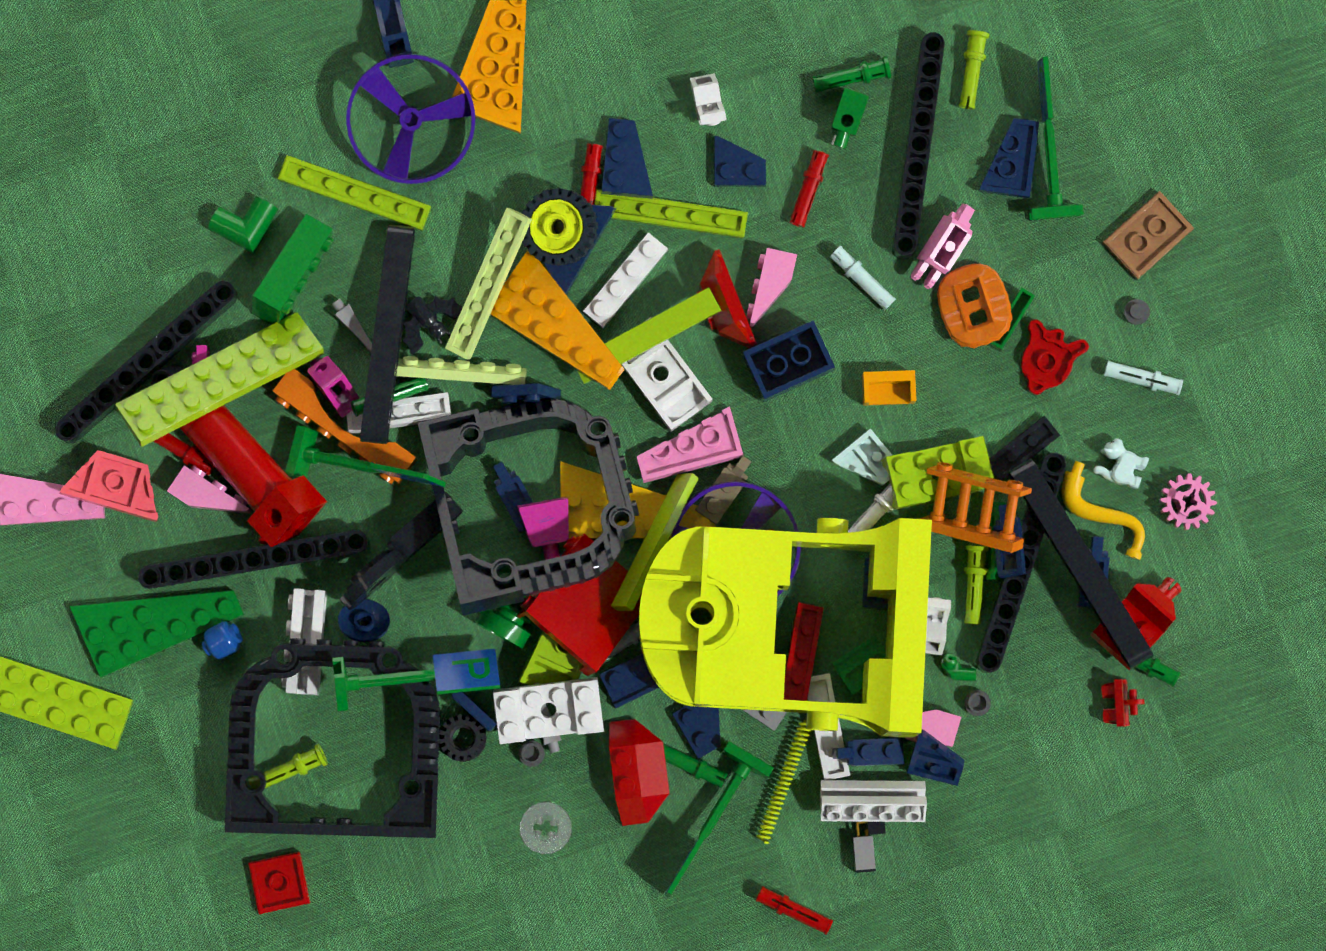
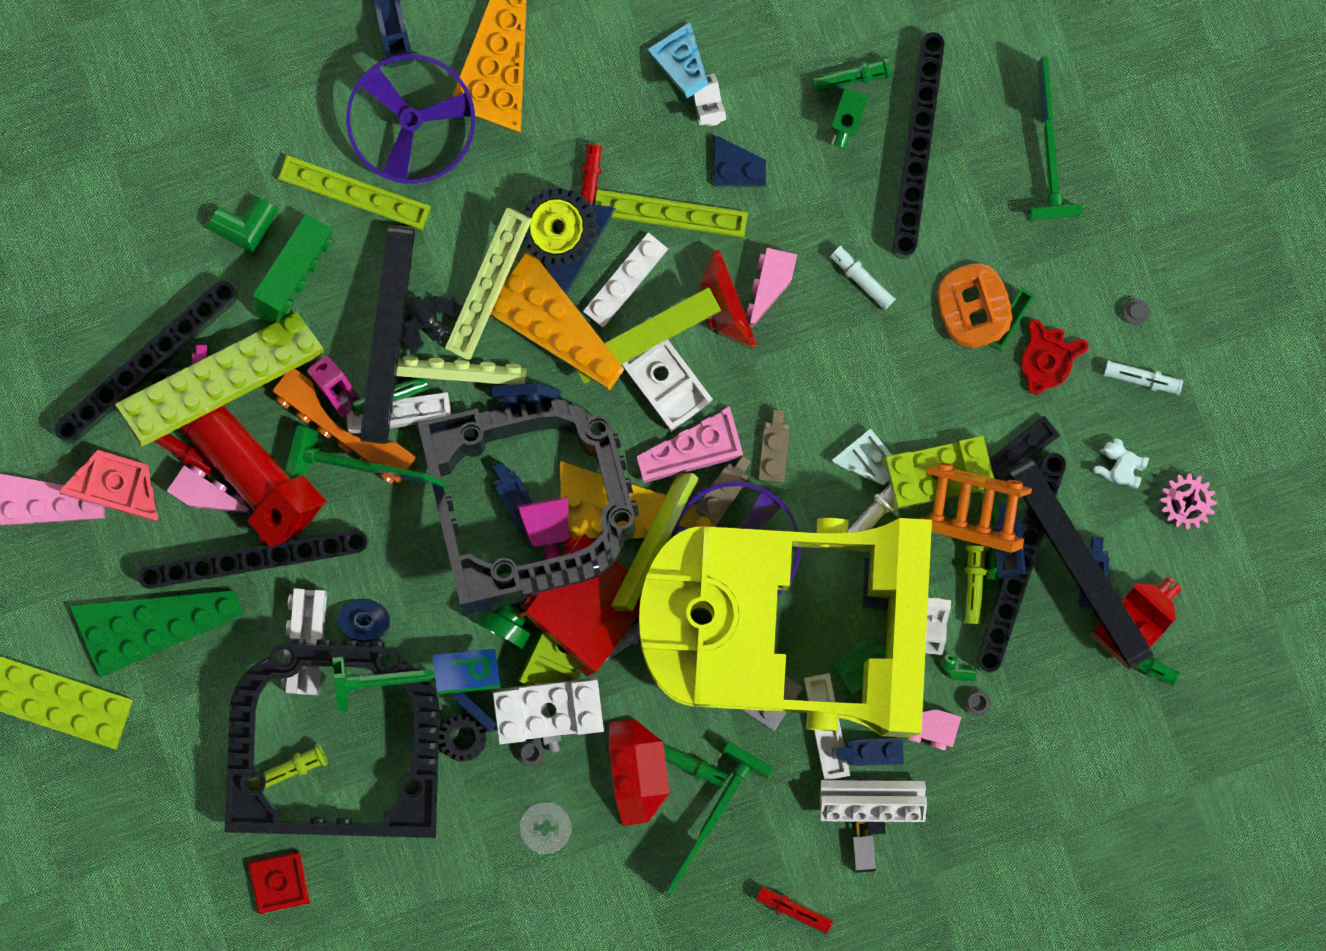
blue head [202,621,243,660] -> none
light grey piece [332,299,372,353] -> none
black beam [340,492,463,610] -> none
dark blue plate [599,653,659,708] -> none
dark blue wing [602,118,653,199] -> none
dark blue wing [672,706,721,759] -> none
dark blue brick [742,320,835,403] -> none
neon yellow piece [756,720,811,844] -> none
red plate [784,602,824,701] -> none
red pin [789,150,829,228] -> none
light orange panel [862,370,916,406] -> none
dark blue wing [907,729,965,786] -> none
bright pink hinge [911,203,975,289] -> none
lime pin [959,30,990,110] -> none
dark blue wing [978,118,1039,198] -> none
yellow animal [1061,461,1145,560] -> none
red hips [1101,679,1145,727] -> none
medium nougat tile [1102,191,1194,280] -> none
none -> medium azure wing [647,22,709,98]
none -> dark tan hinge [758,410,790,483]

